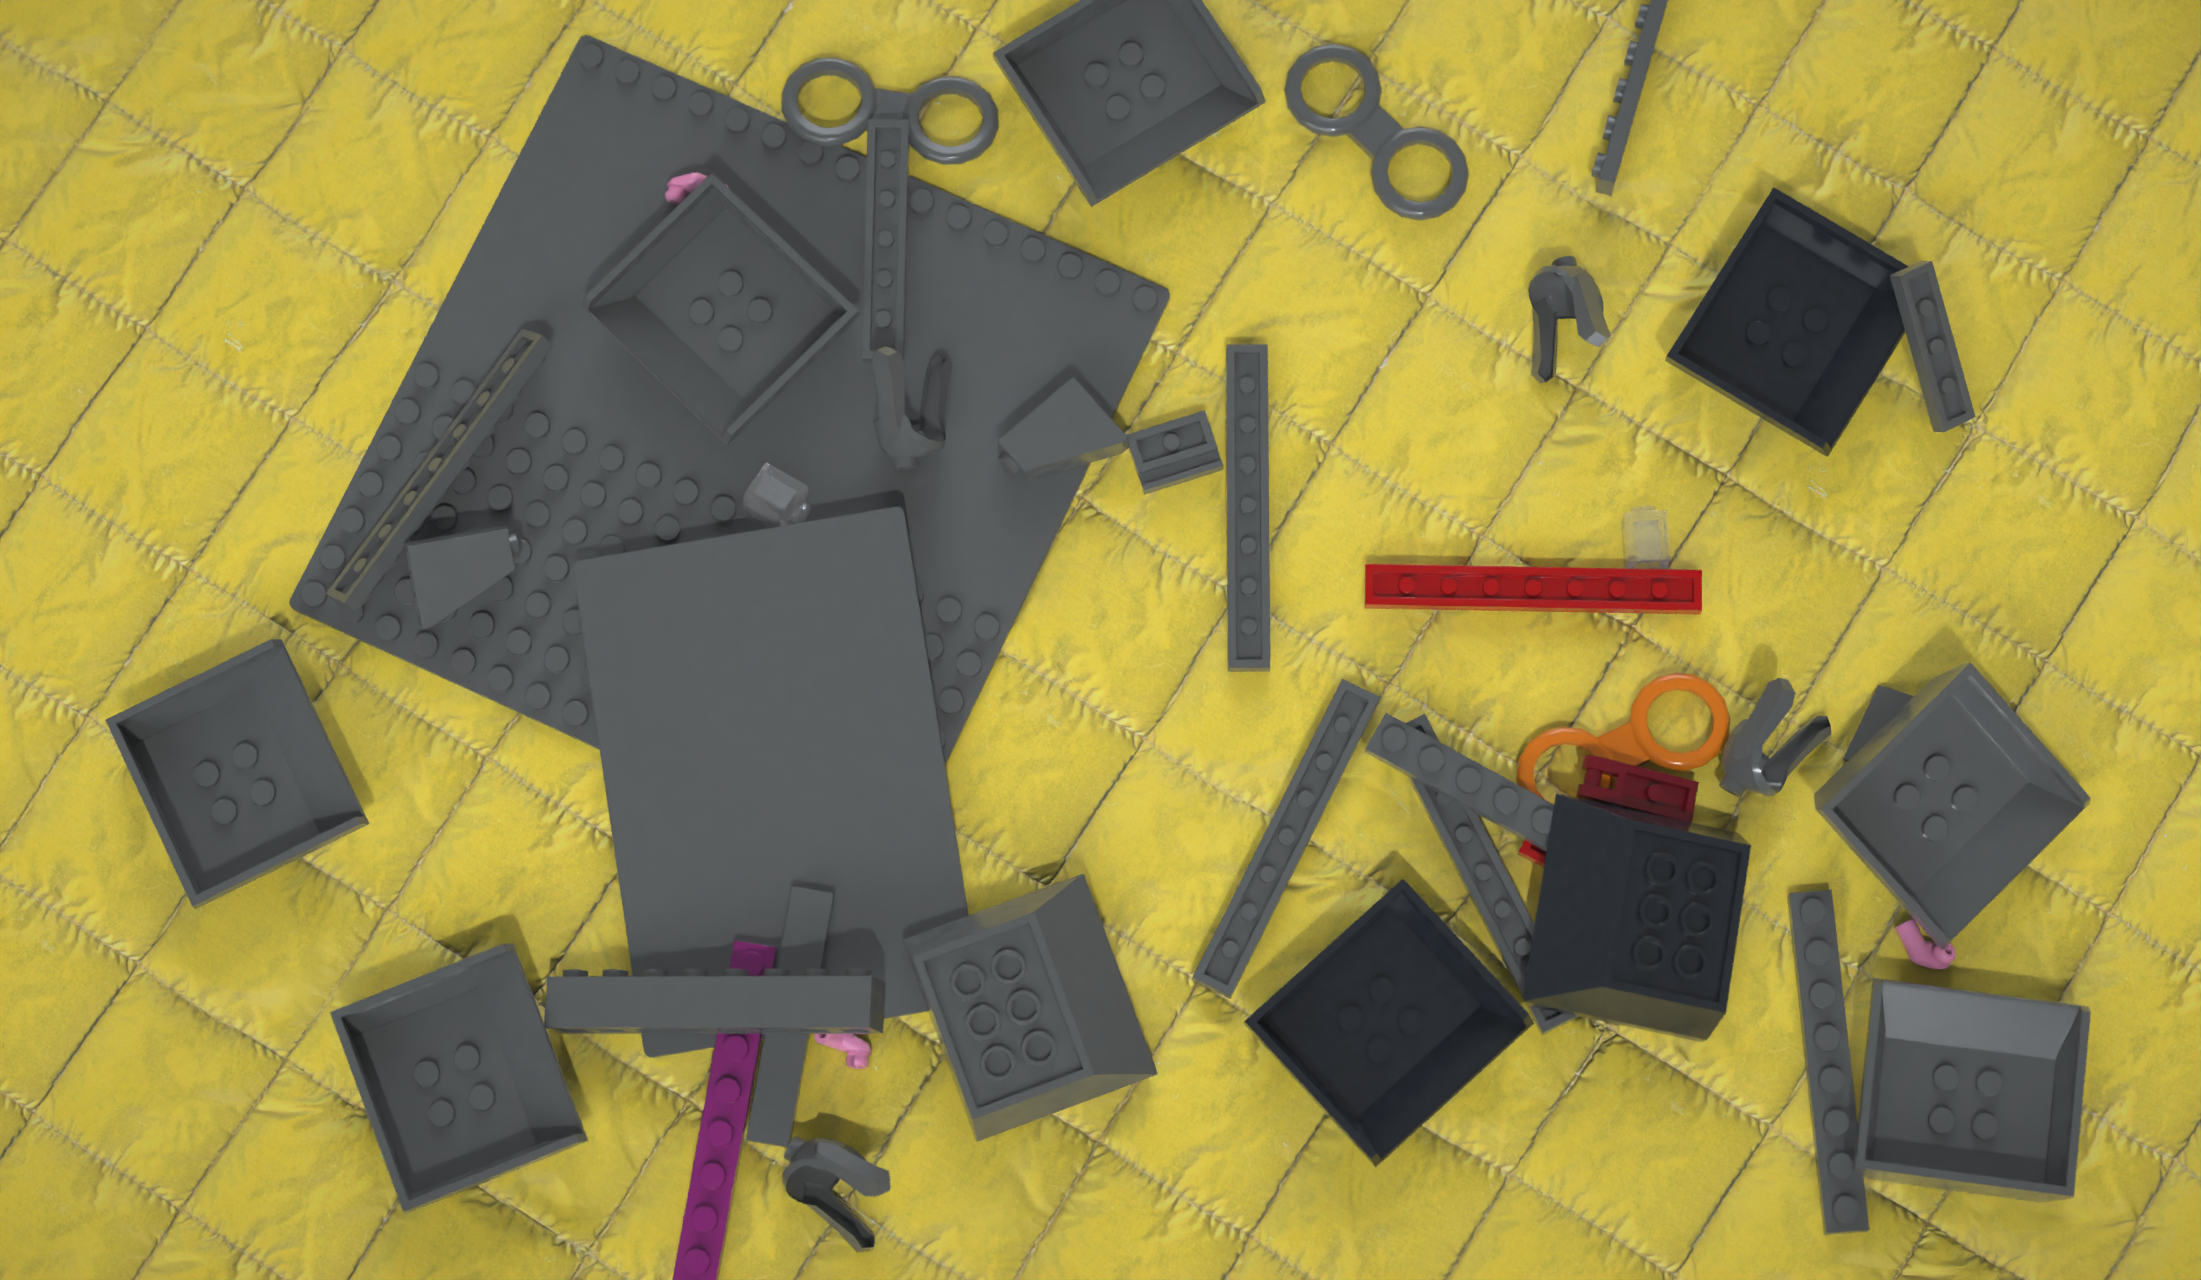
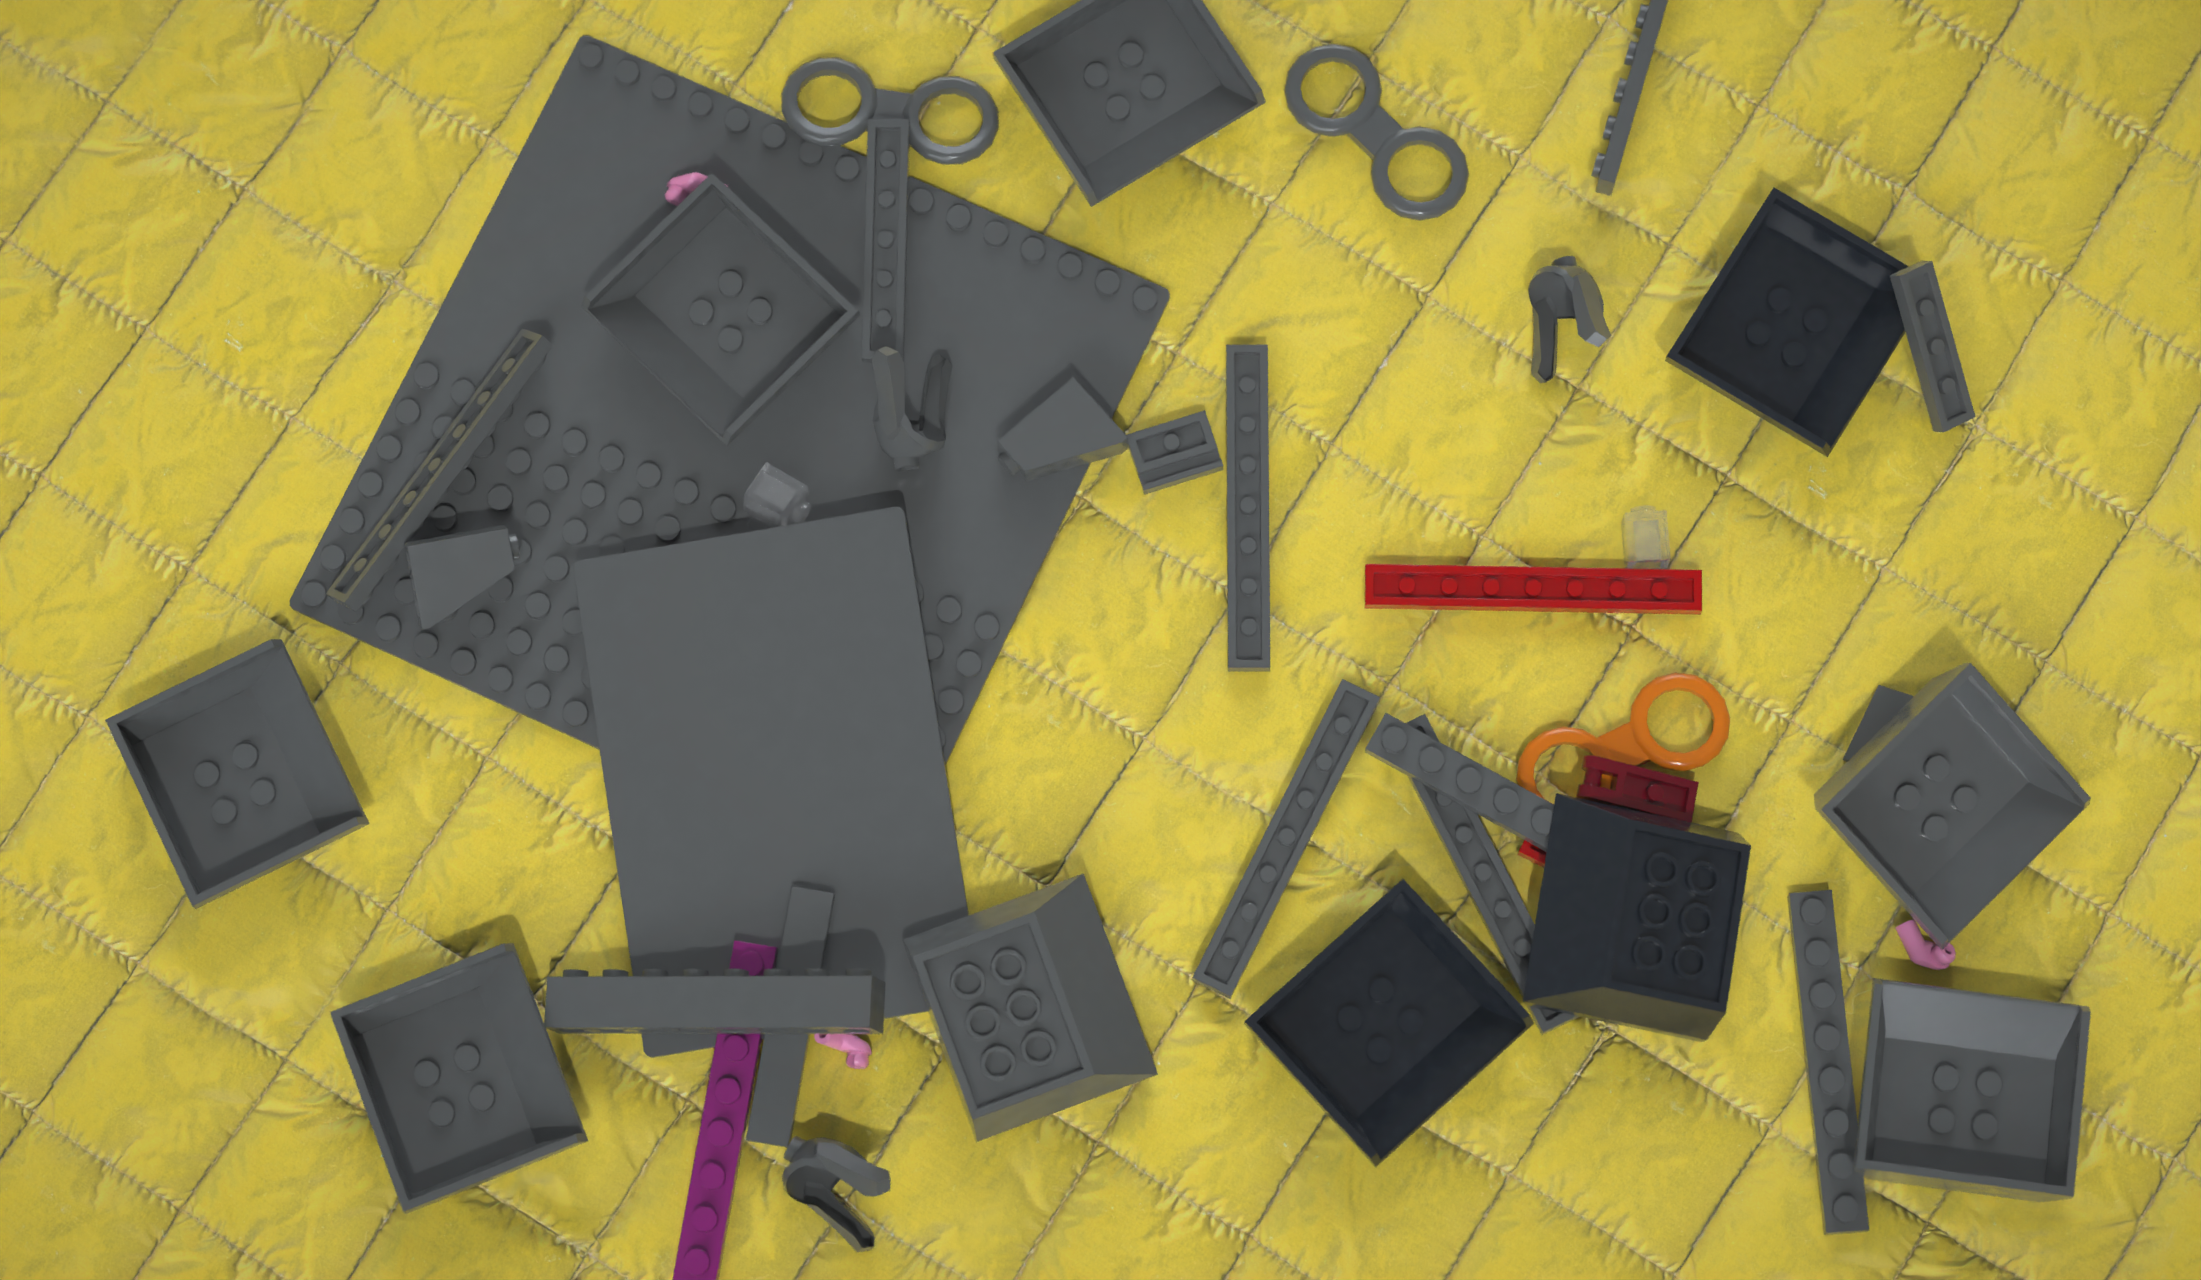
dark grey piece [1719,678,1831,798] -> none

